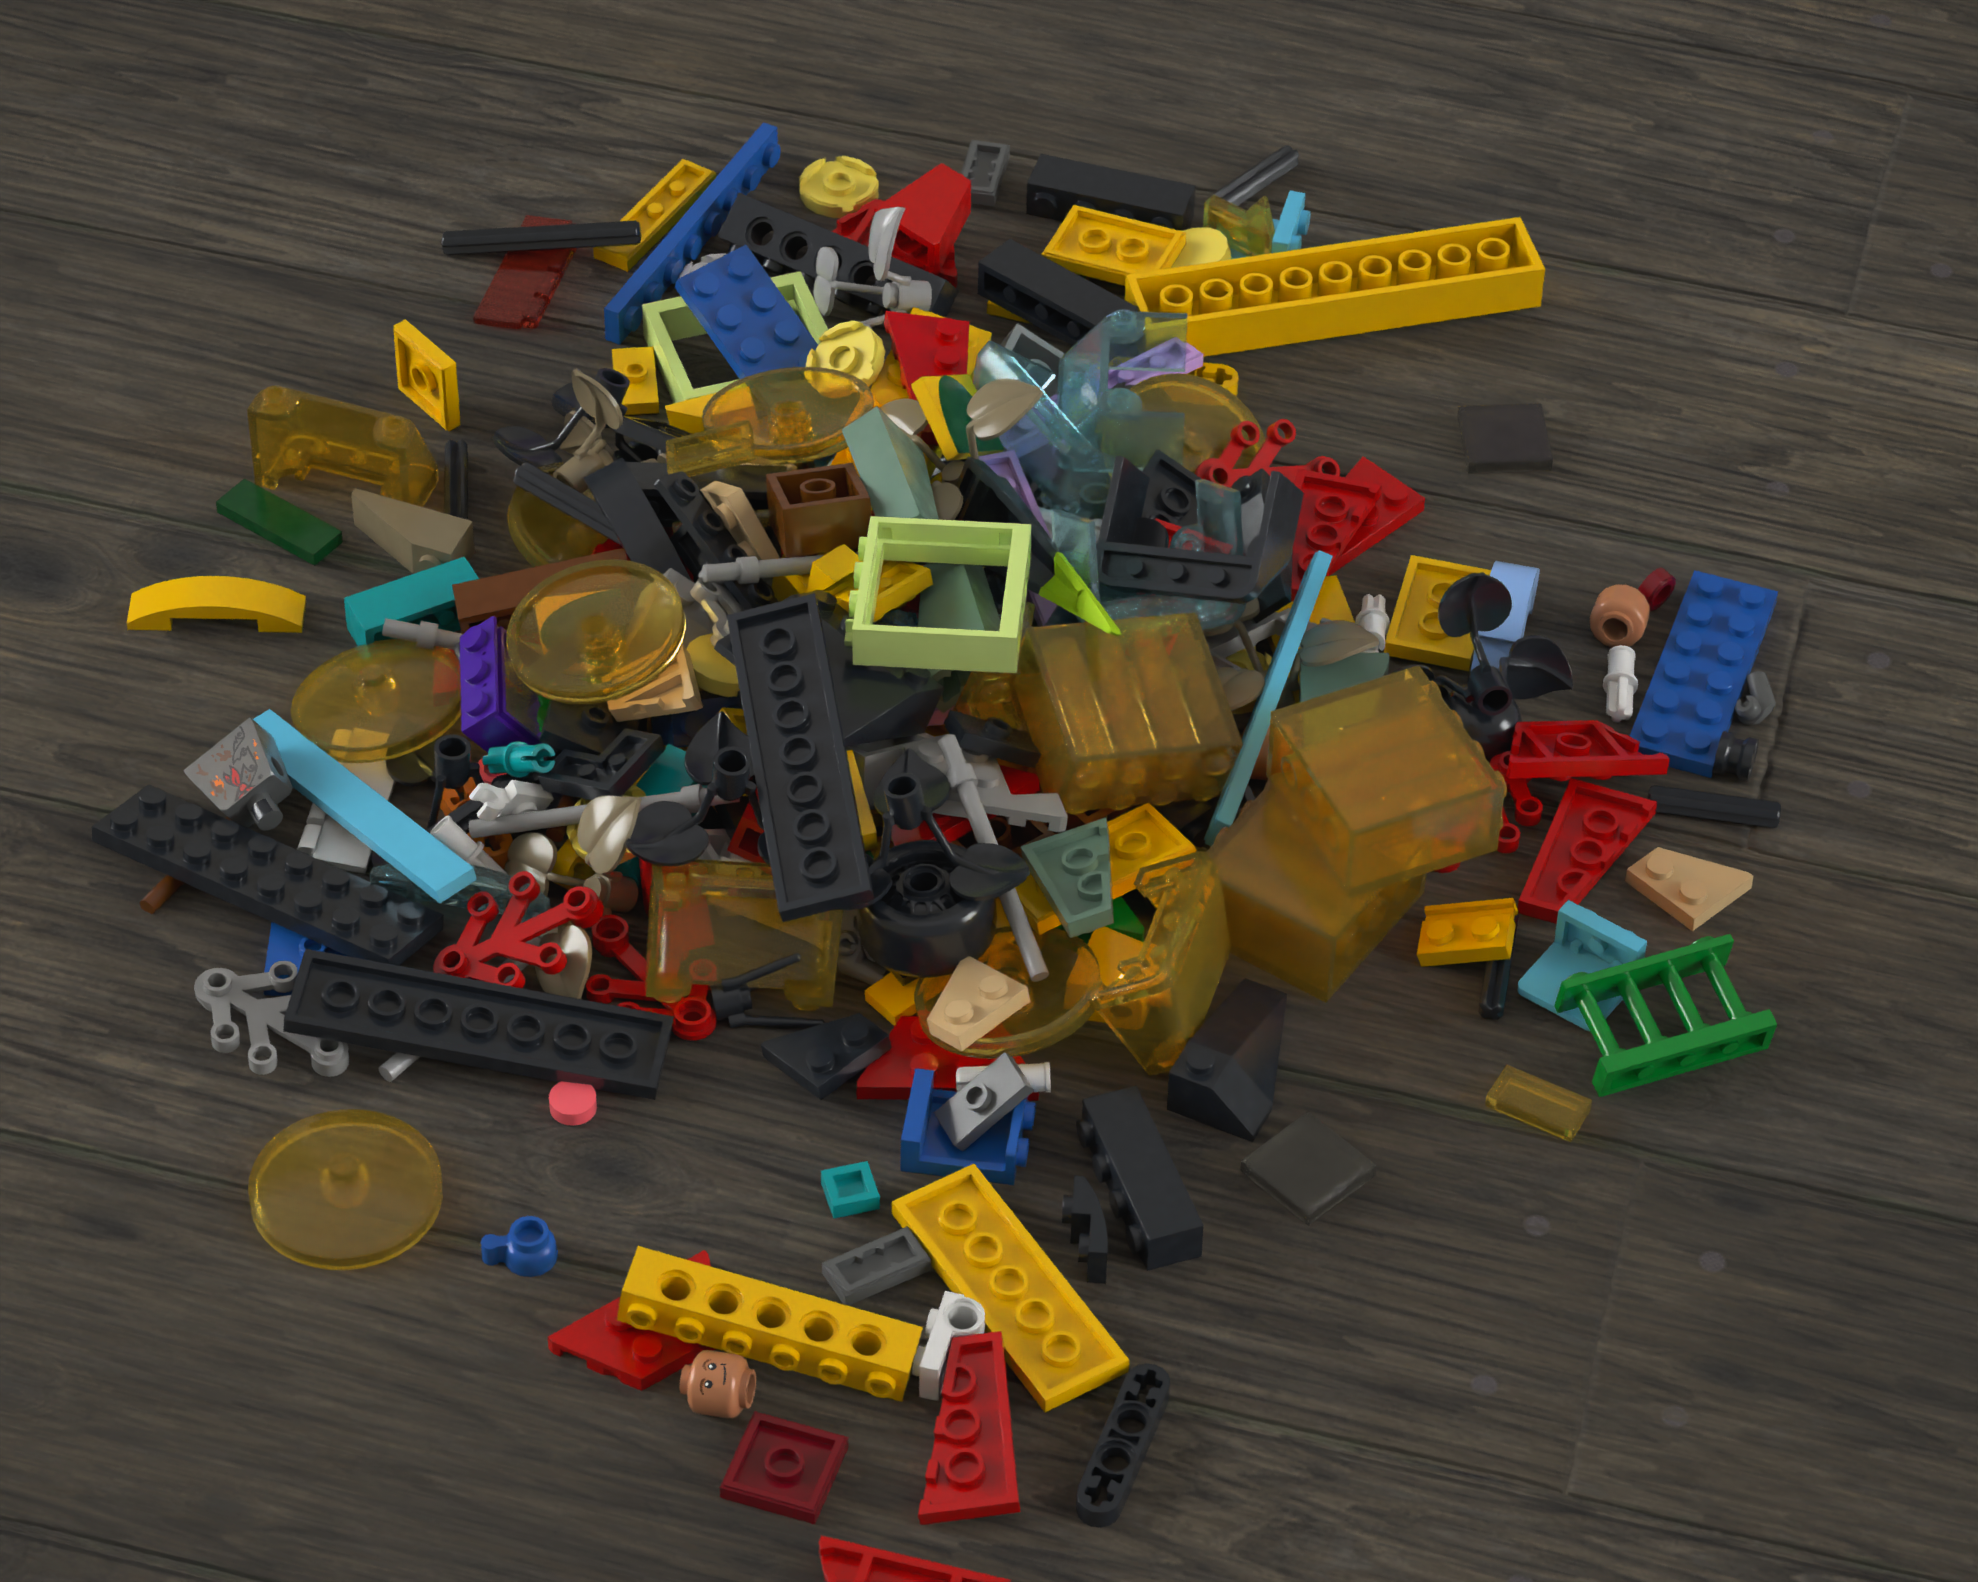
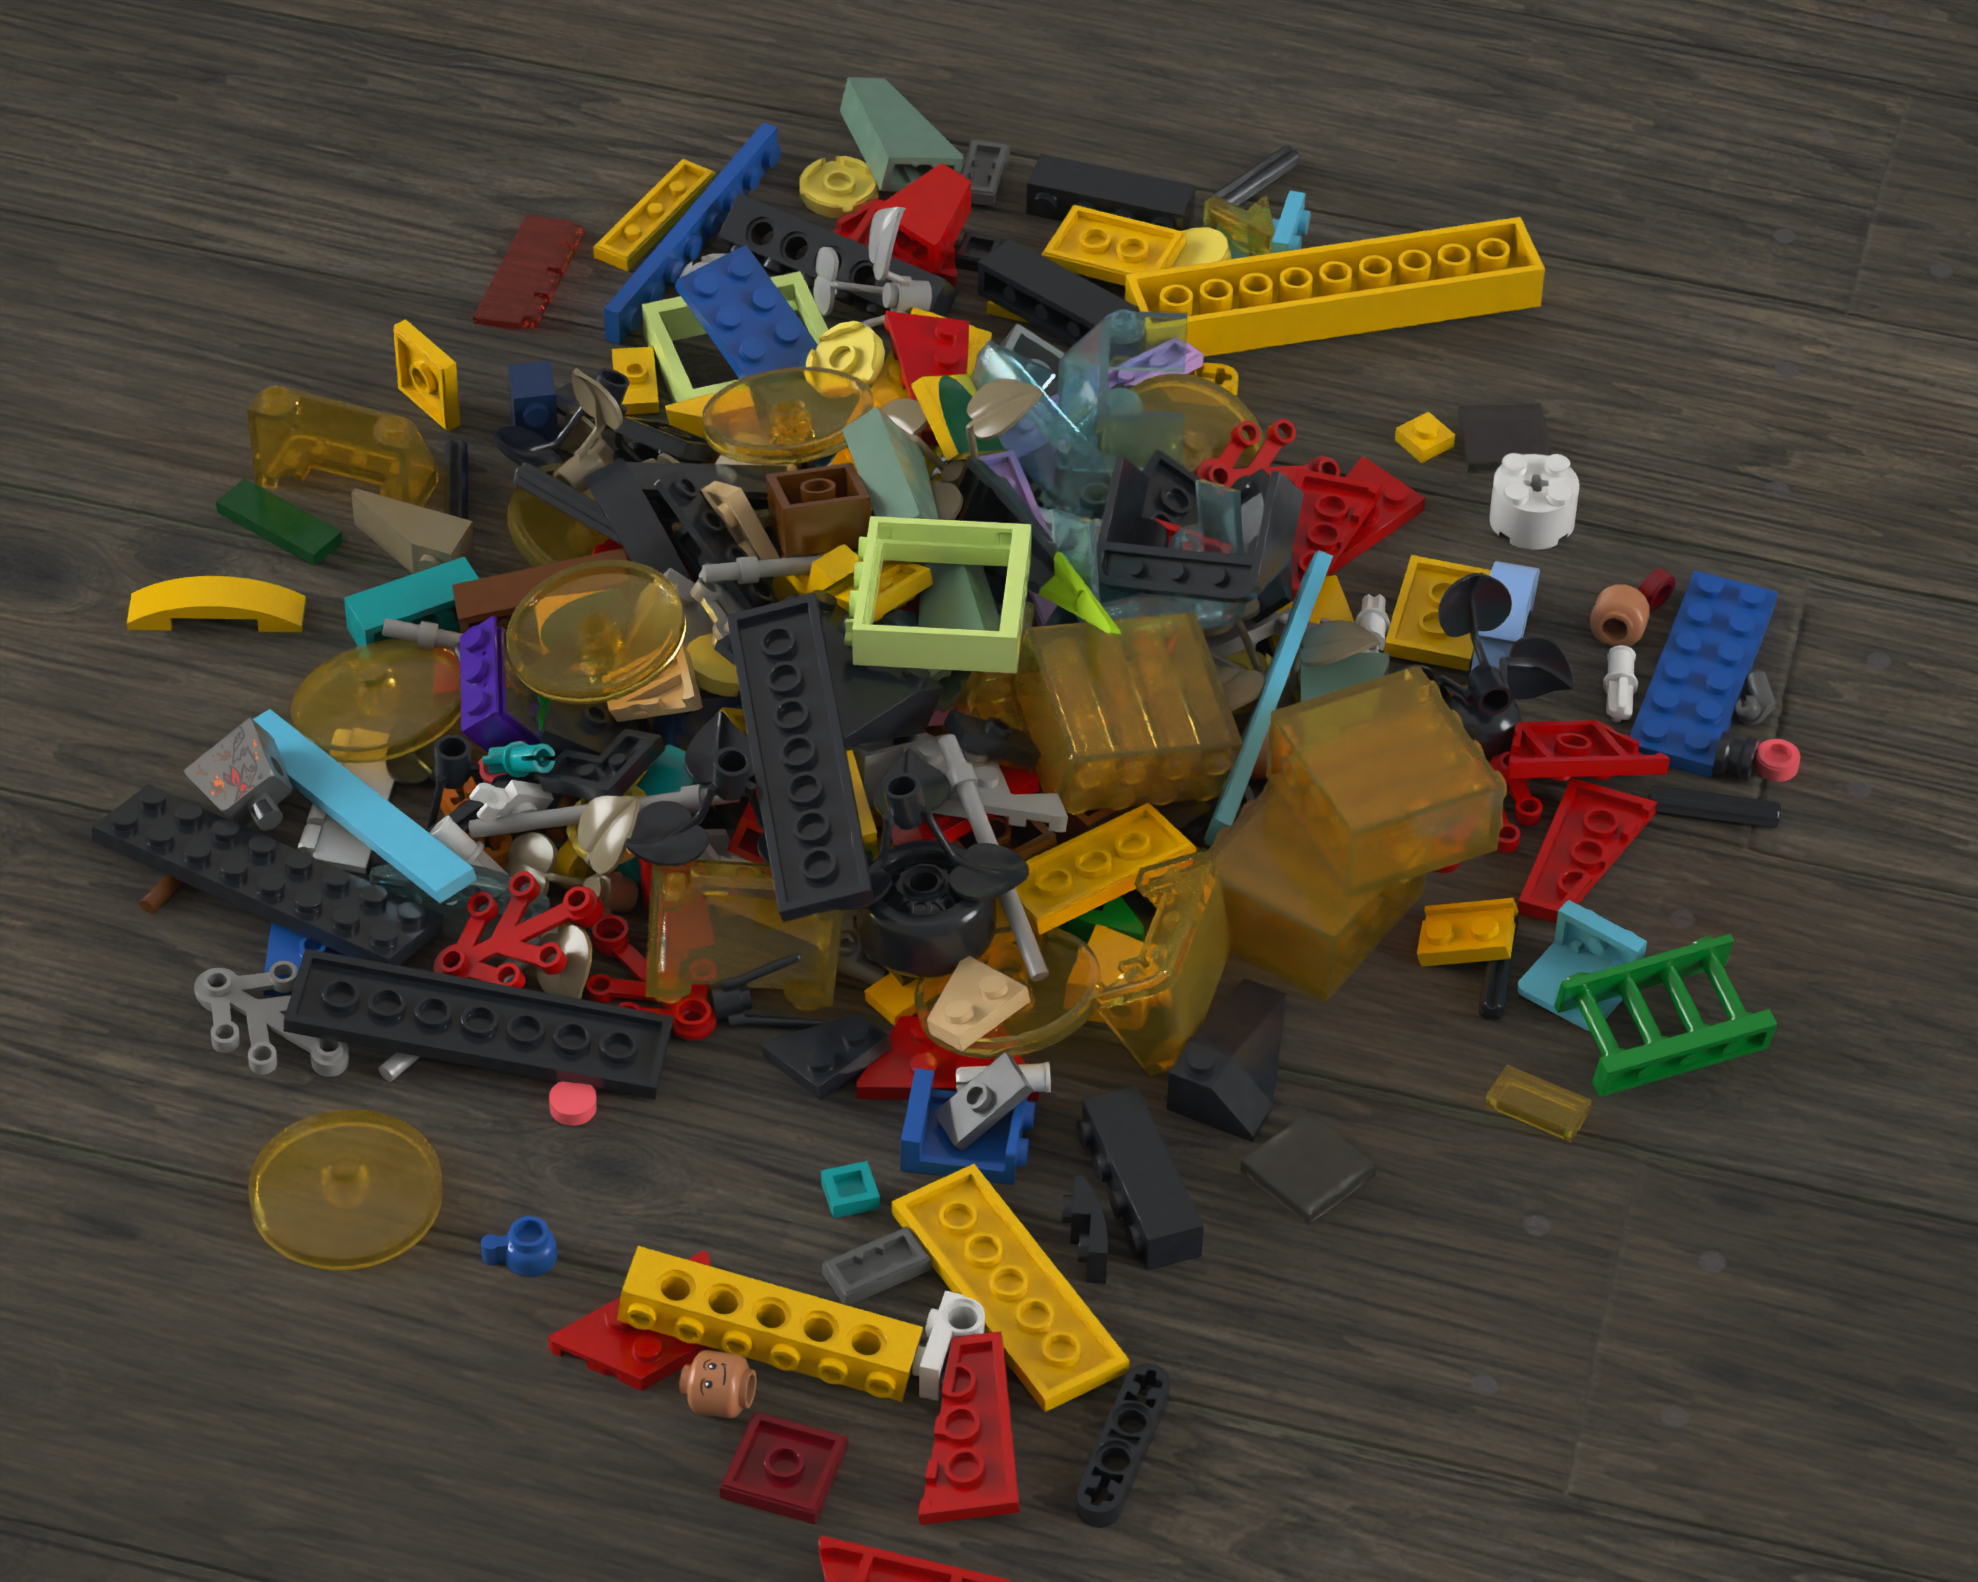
black axle [441,220,642,255] -> none
clear yellow tile [666,420,755,477] -> none
sand green wing [1021,817,1114,938] -> none
tan wing [1625,847,1753,931] -> none
none -> dark blue brick [508,361,559,455]
none -> sand green slope [840,77,964,191]
none -> black tile [955,231,1004,272]
none -> yellow plate [1395,412,1455,463]
none -> white brick [1489,453,1579,550]
none -> coral tile [1754,739,1800,782]

